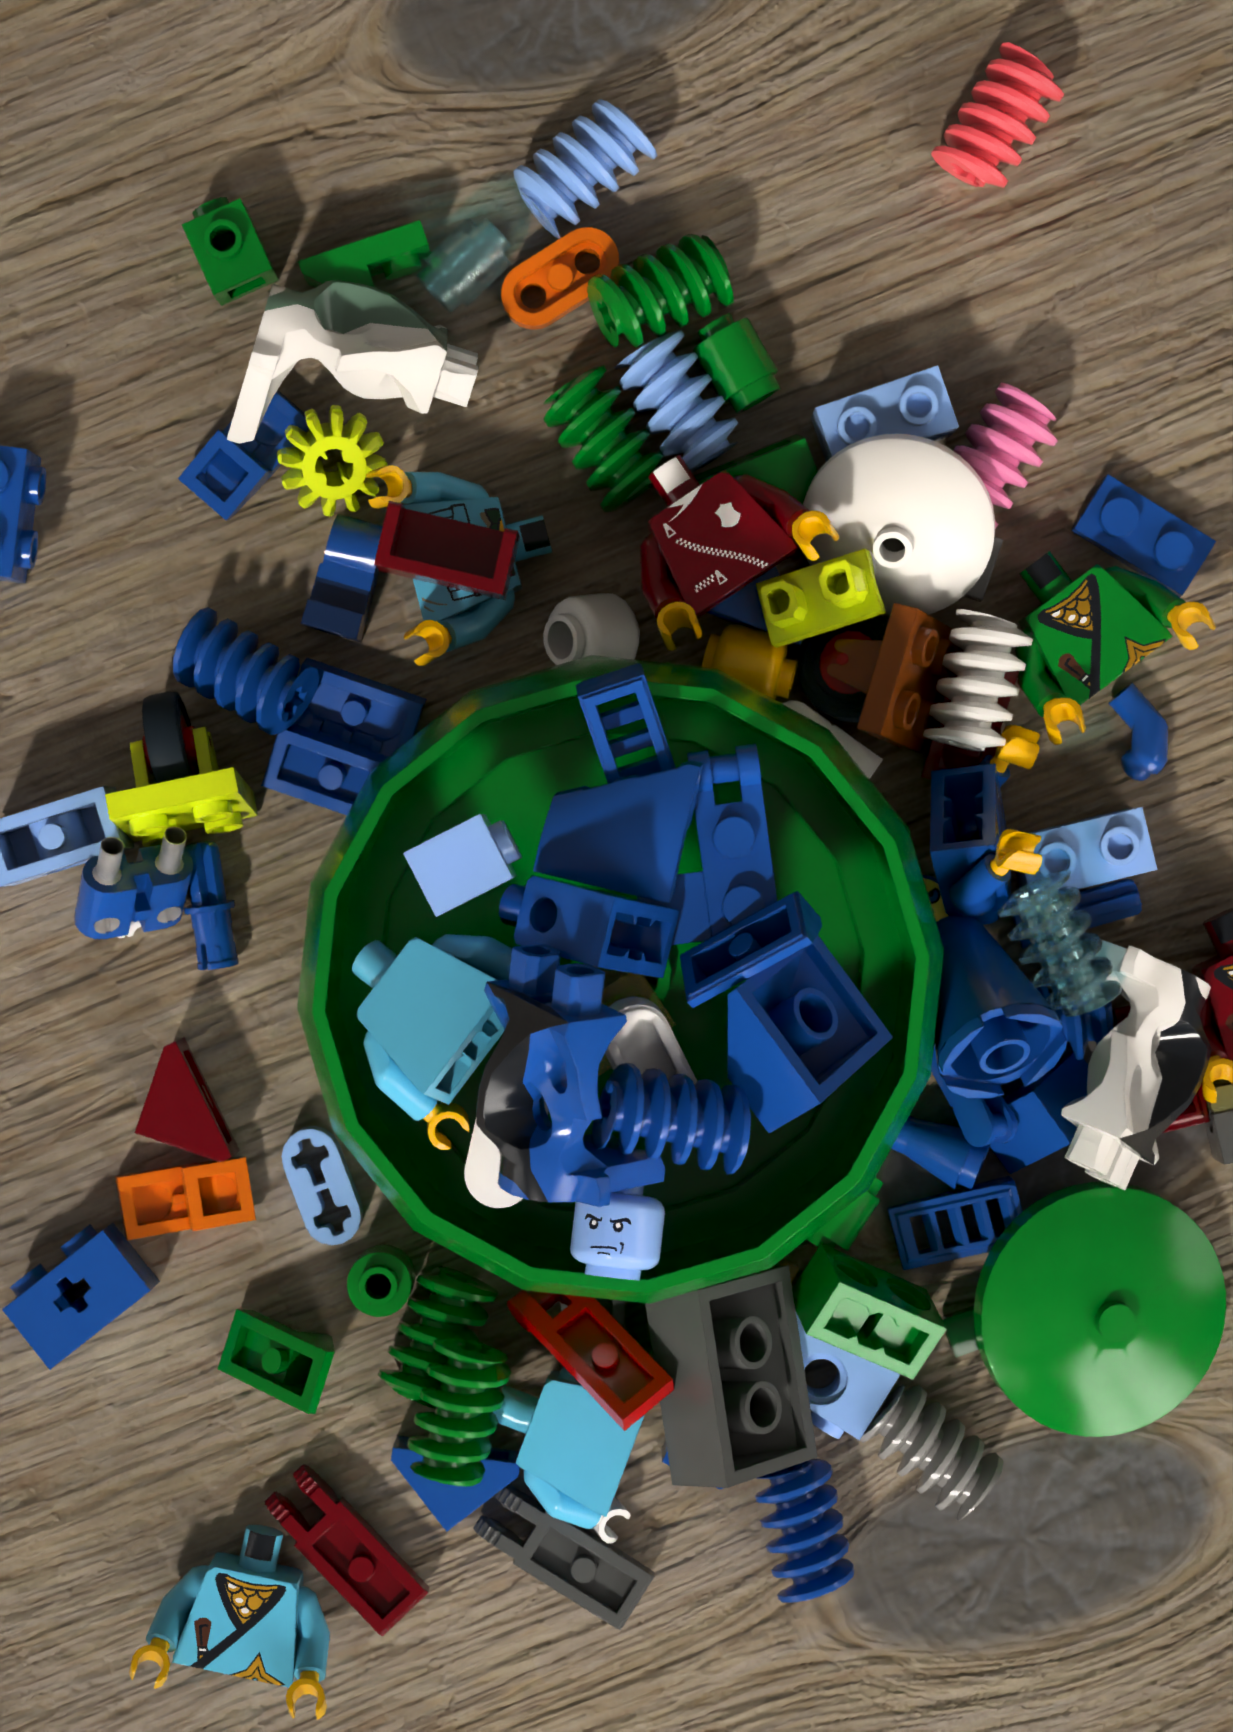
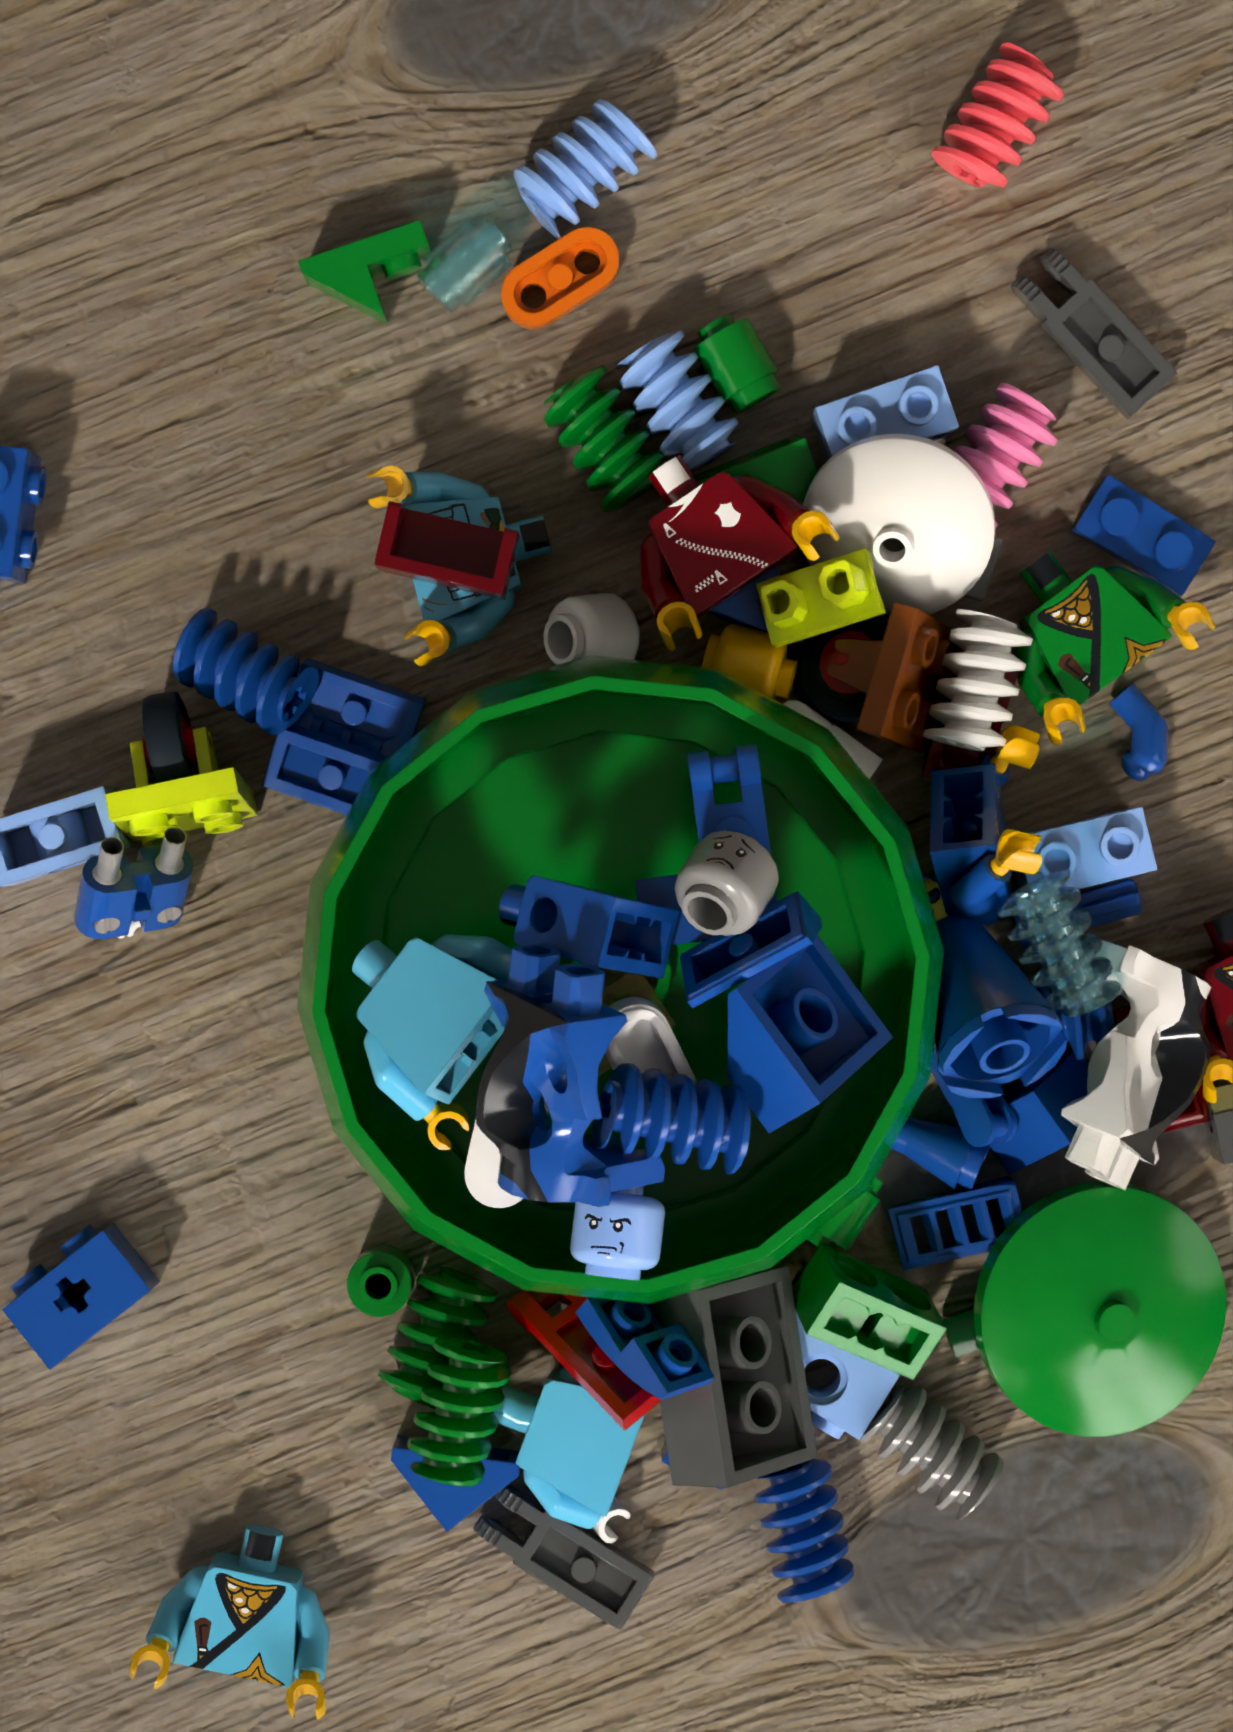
orange slope [115,1156,256,1241] -> none
dark red slope [134,1037,240,1162] -> none
blue slope [178,390,310,521] -> none
green brick [182,197,279,306] -> none
blue axle [184,841,239,970] -> none
green slope [218,1309,335,1414] -> none
white hips [227,280,478,444] -> none
dark red hinge [264,1464,430,1637] -> none
neon yellow gear [277,405,387,517] -> none
light blue beam [281,1126,364,1246] -> none
leg [301,513,383,643] -> none
light blue brick [403,814,523,917] -> none
blue slope [533,761,704,904] -> none
blue slope [576,663,676,784] -> none
green piece [587,234,734,348] -> none
none -> blue slope [575,1297,715,1400]
none -> light grey head [674,830,779,936]
none -> dark grey hinge [1011,248,1178,420]

